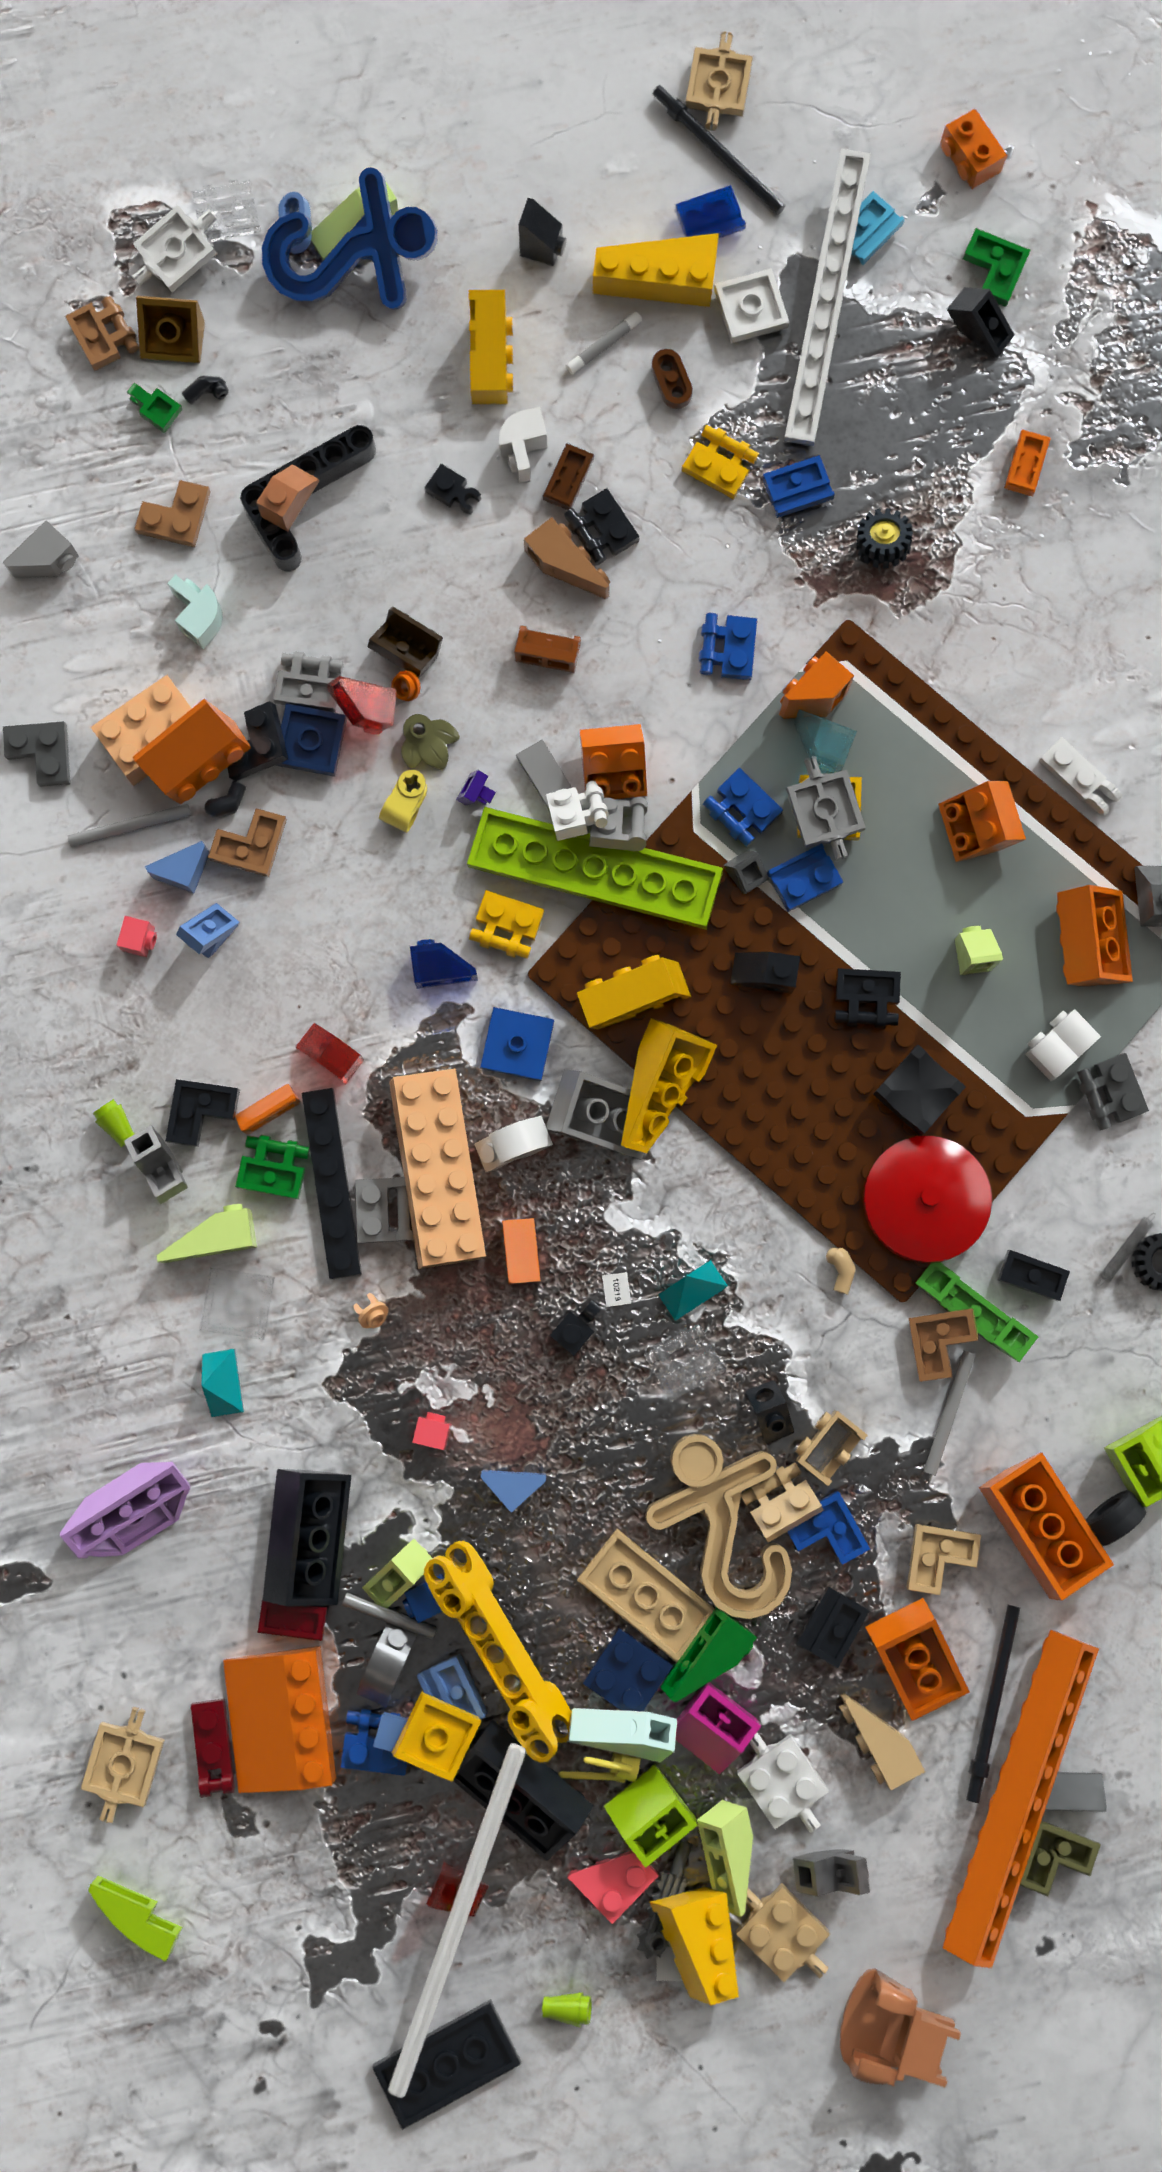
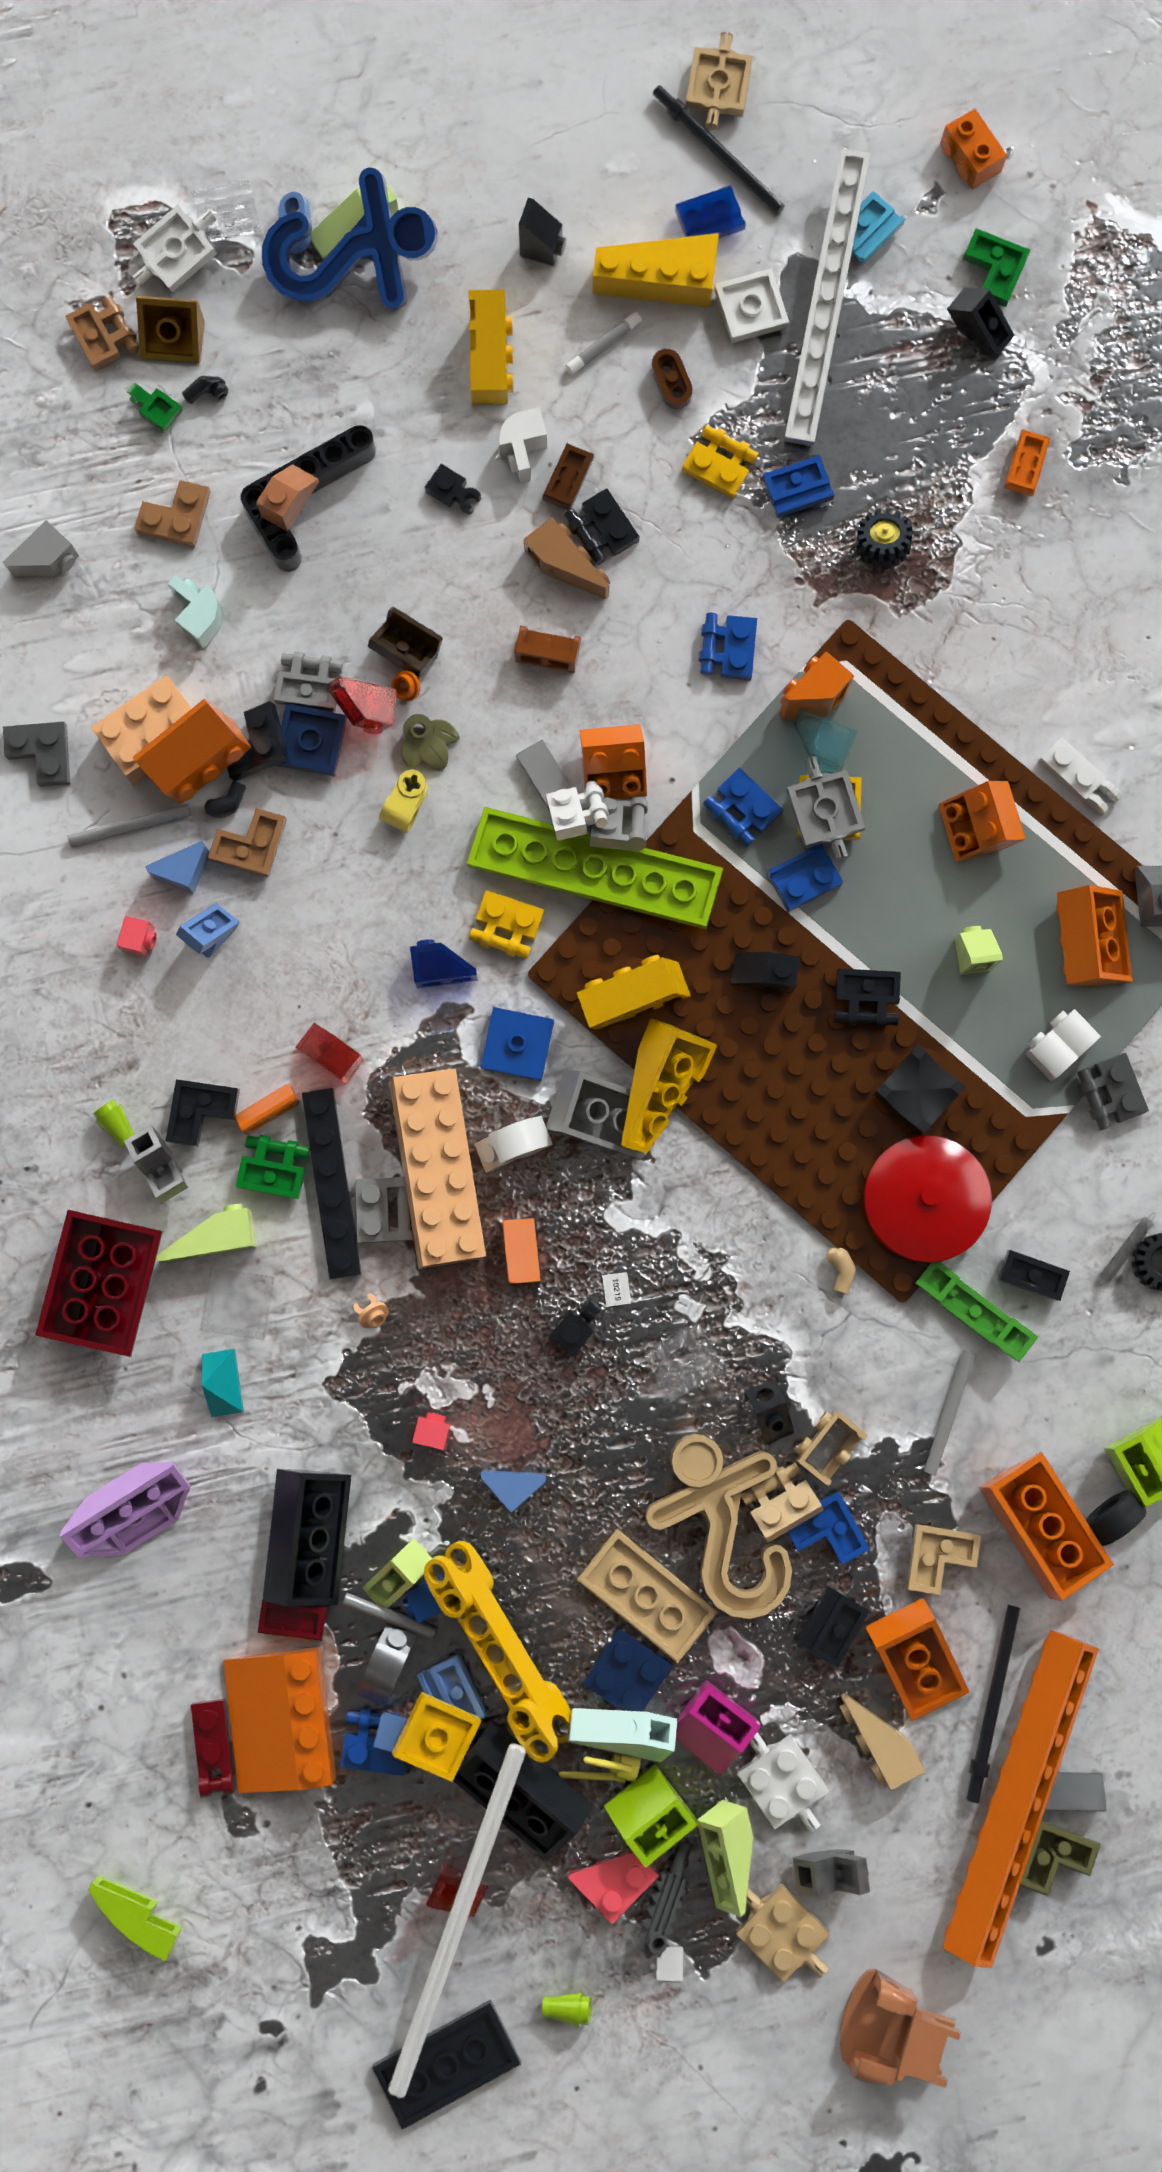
tan plate [81,1707,165,1823] -> none
dark purple tile [456,770,496,806] -> none
yellow wedge [650,1887,739,2005] -> none
teal slope [658,1260,728,1321] -> none
green slope [660,1607,757,1703] -> none
dark grey slope [723,851,769,894] -> none
medium nougat plate [909,1308,979,1382] -> none
none -> dark red slope [35,1210,163,1357]

